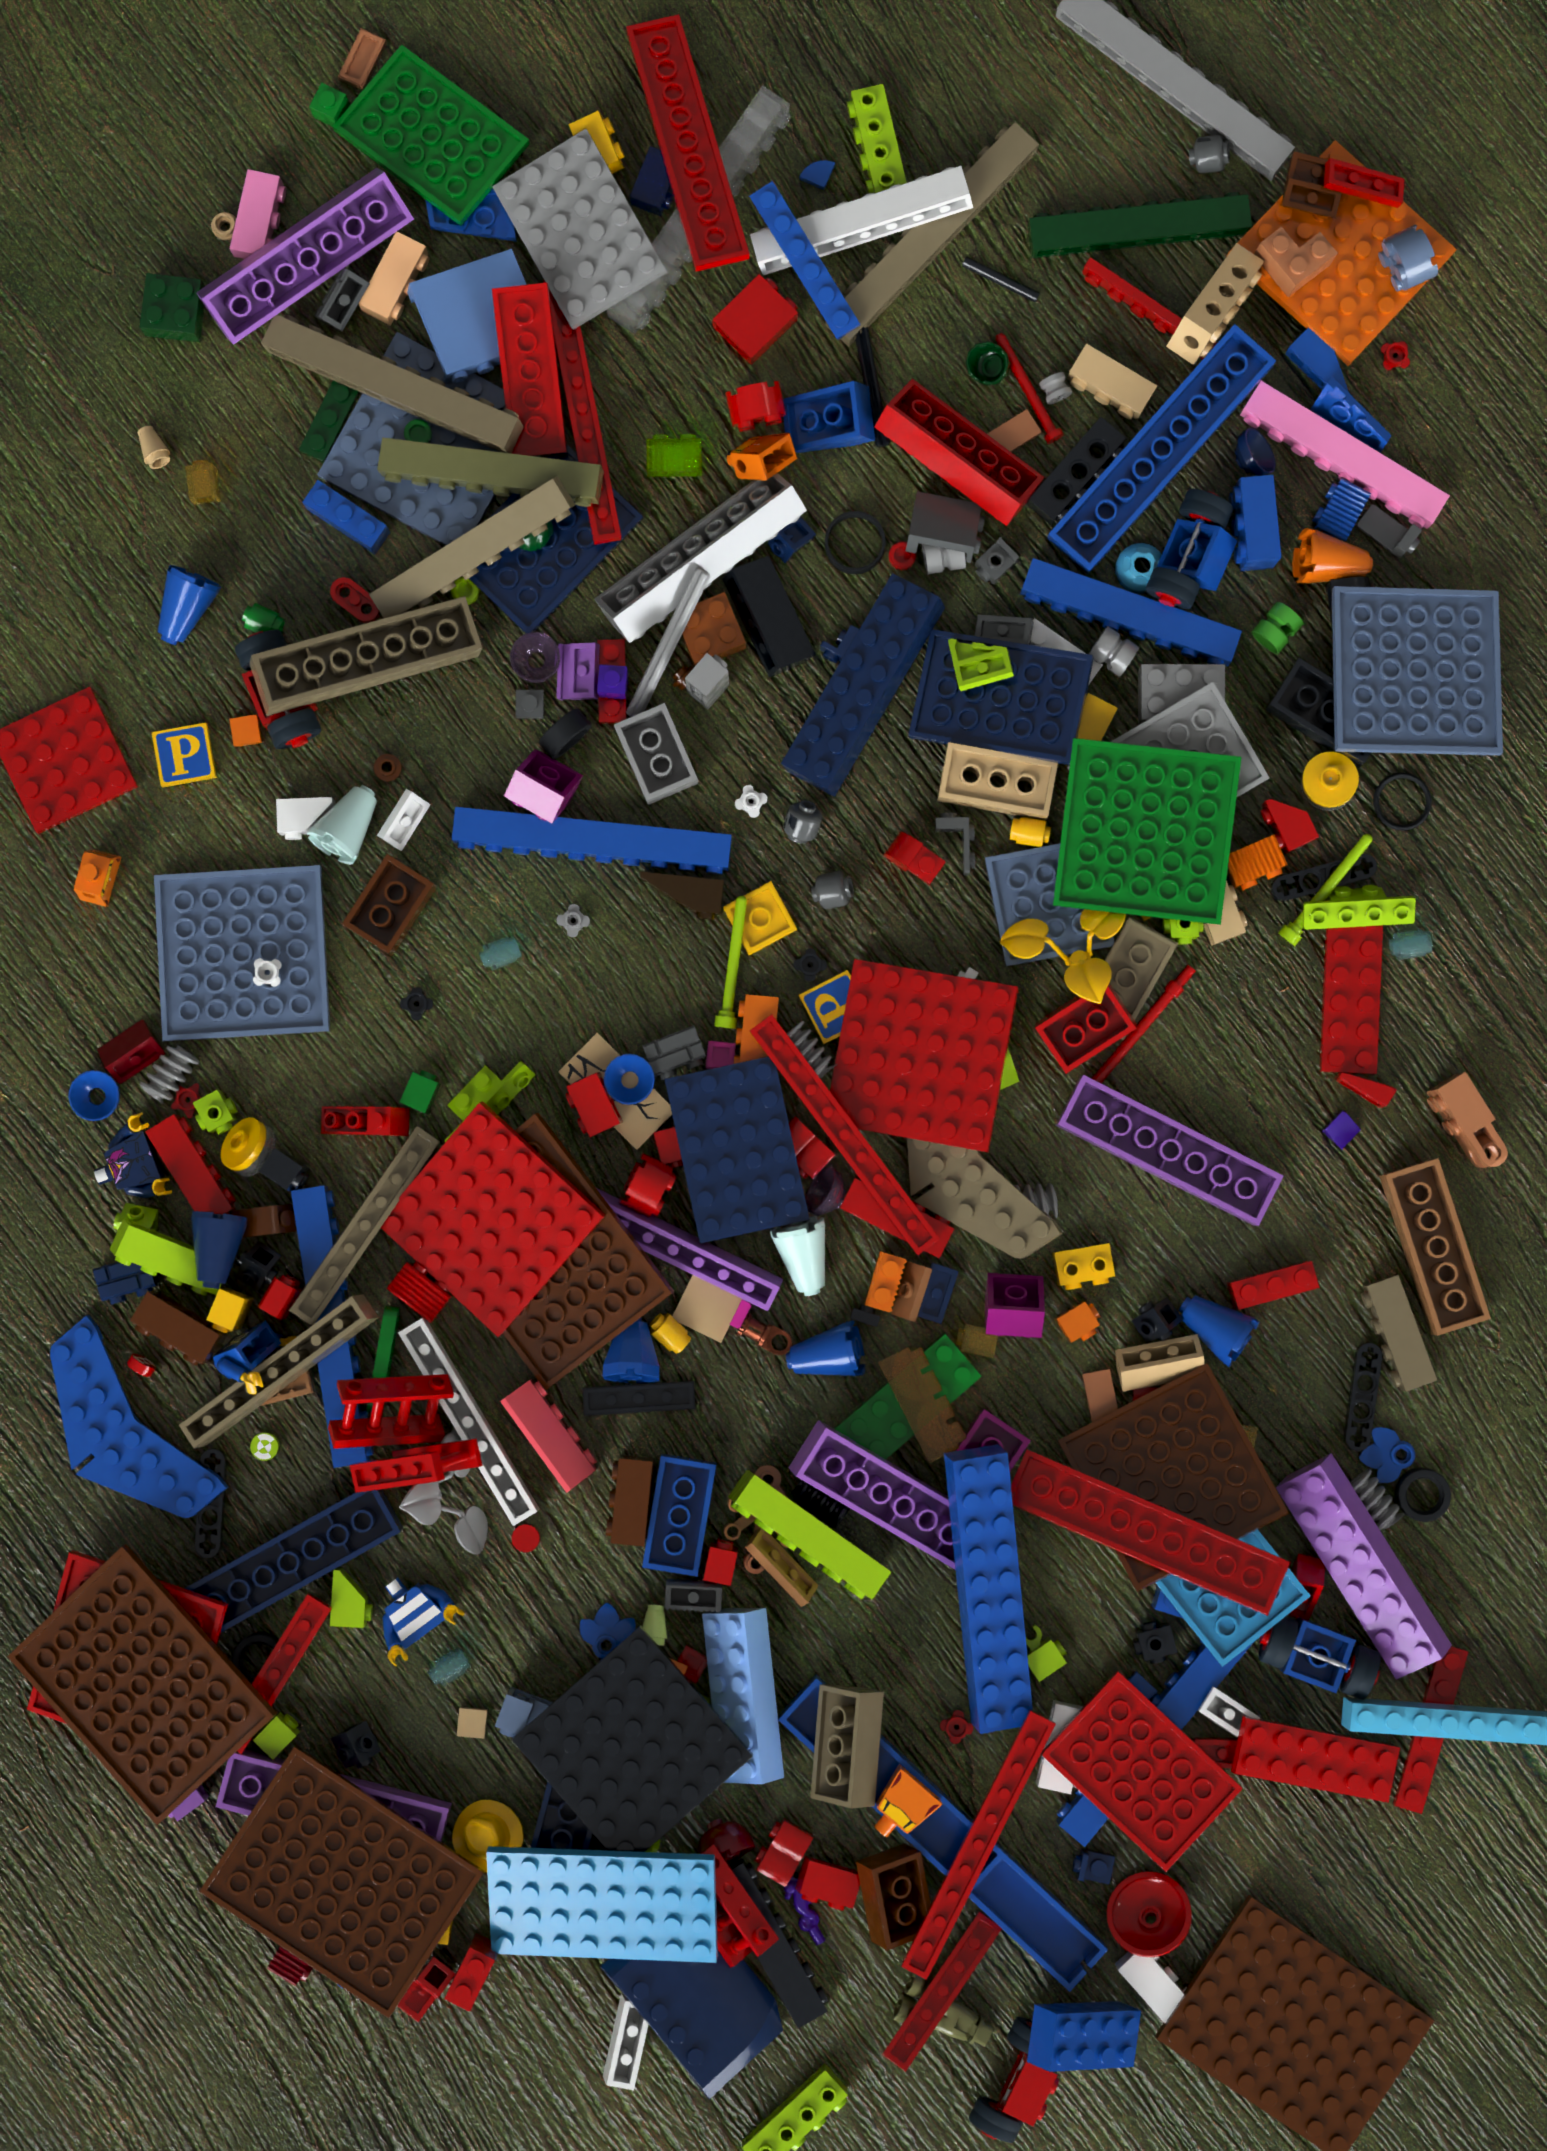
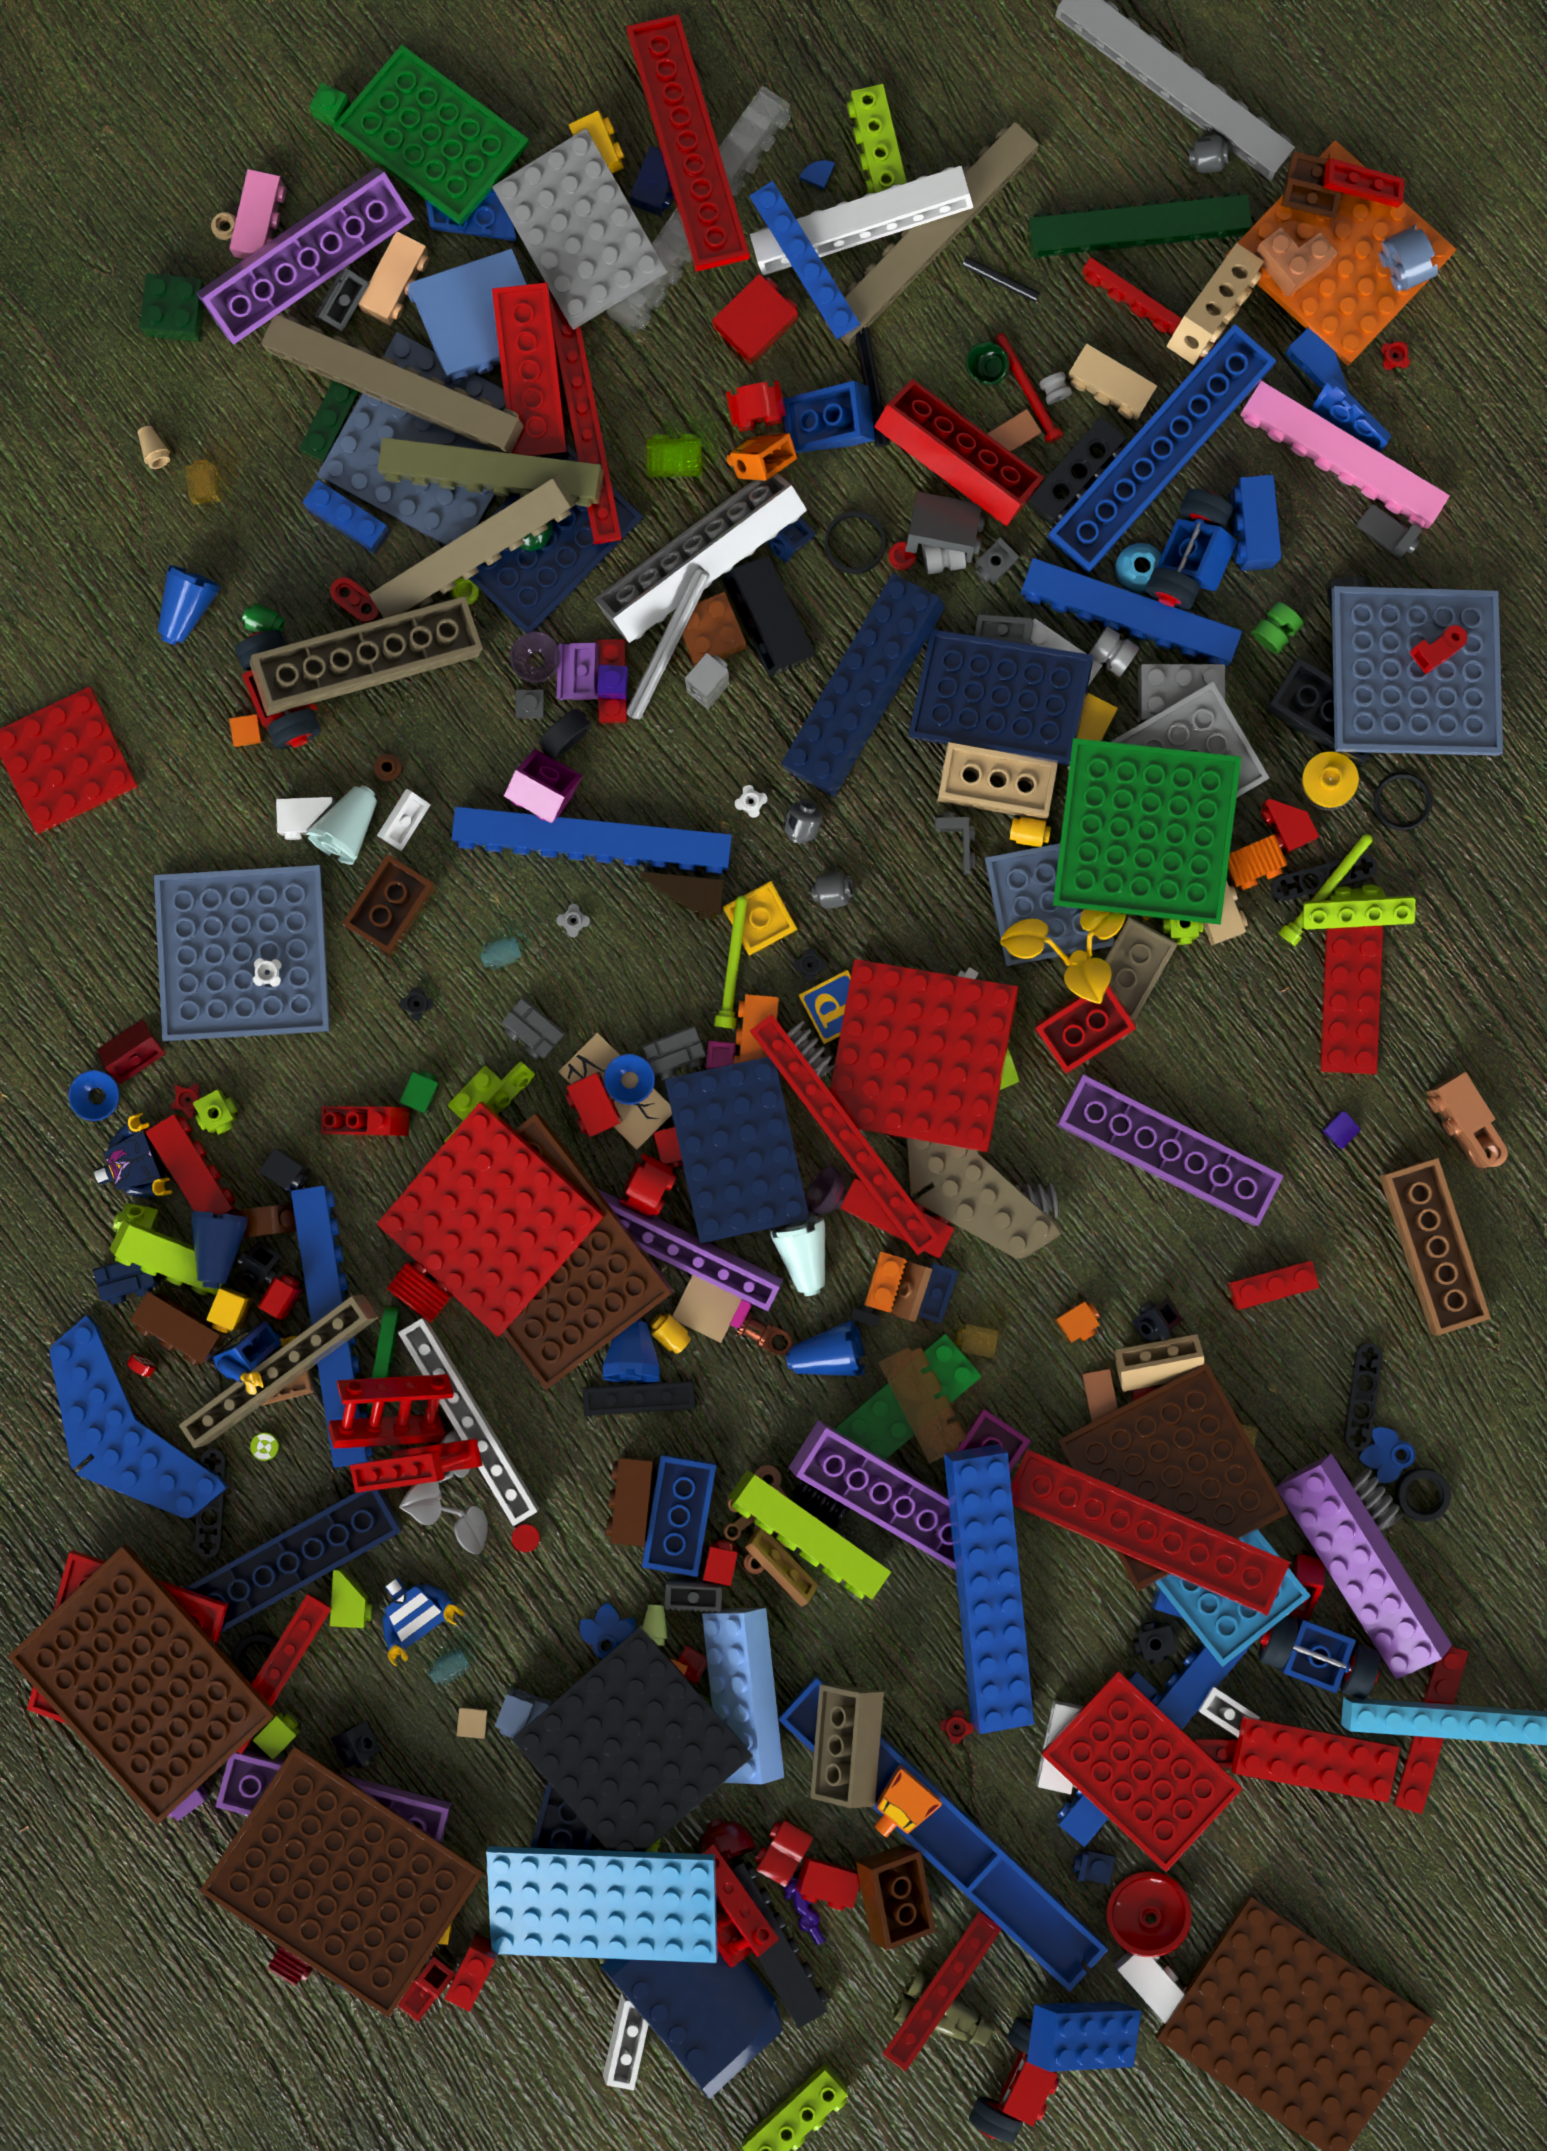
orange torso [74,849,122,907] -> none
light grey piece [139,1044,200,1105] -> none
tile [151,722,217,788] -> none
yellow piece [221,1117,276,1177] -> none
dark tan plate [288,1126,440,1326] -> none
nougat tile [338,28,387,91] -> none
green tile [404,419,432,443] -> none
yellow hat [452,1800,524,1872] -> none
coral slope [500,1379,597,1493] -> none
light grey brick [614,703,699,805] -> none
reddish brown plate [671,665,693,691] -> none
red brick [789,1116,836,1179] -> none
dark blue bracket [820,625,859,663] -> none
red brick [884,831,946,885] -> none
red plate [901,1710,1056,1980] -> none
lime wing [948,639,1014,691] -> none
magenta brick [985,1273,1045,1338] -> none
lime brick [1026,1624,1067,1682] -> none
yellow brick [1052,1243,1115,1290] -> none
red bar [1092,964,1196,1084] -> none
blue cone [1179,1295,1260,1367] -> none
dark blue piece [1234,427,1276,476] -> none
orange cone [1292,528,1373,584] -> none
blue brick [1312,478,1371,542] -> none
red slope [1334,1072,1397,1108] -> none
dark tan brick [1361,1274,1437,1392] -> none
clear light blue brick [1389,929,1432,960] -> none
none -> dark grey brick [502,998,567,1060]
none -> red leg [1409,625,1467,675]

